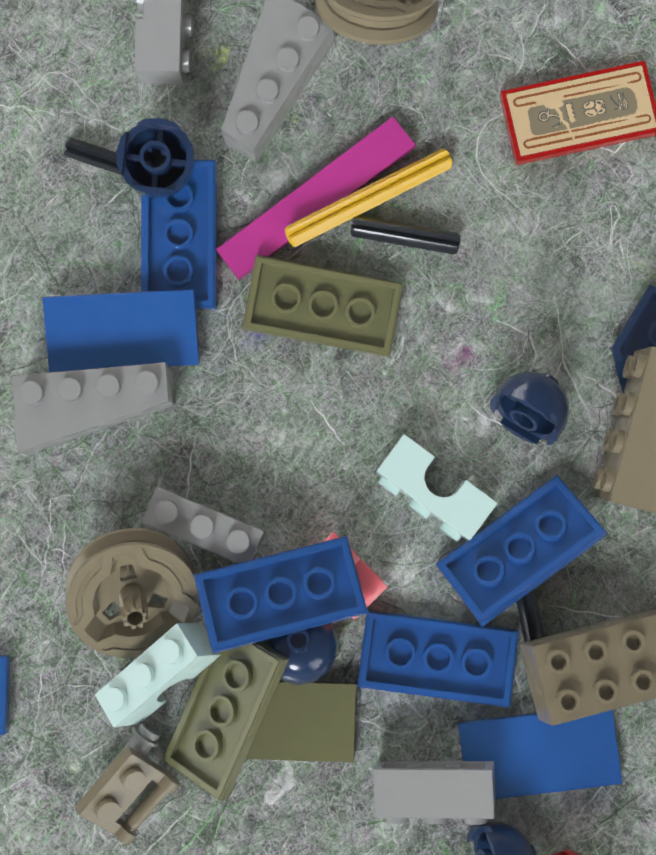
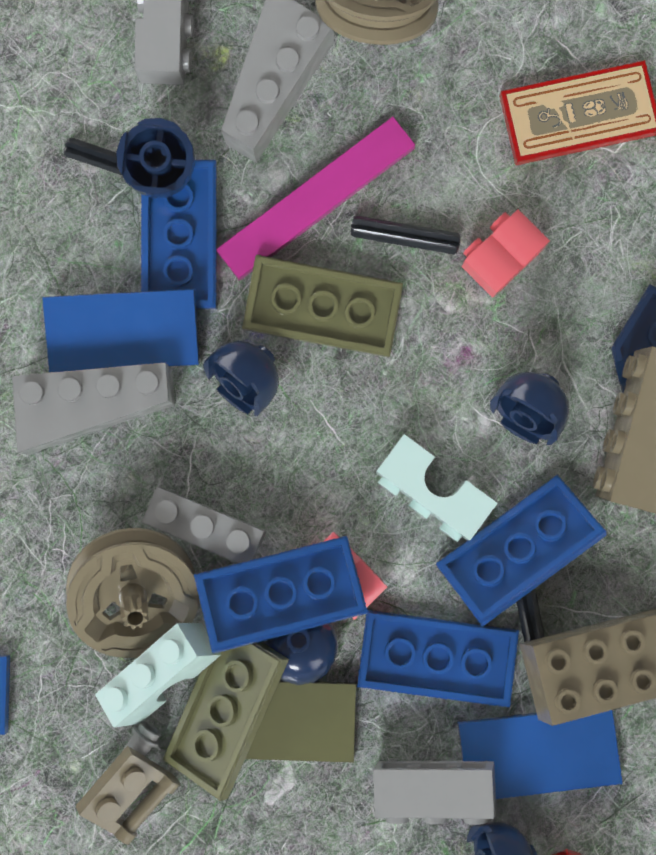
yellow axle [285,149,453,247] -> none
none -> dark blue cylinder [203,341,279,416]
none -> coral brick [461,209,550,298]

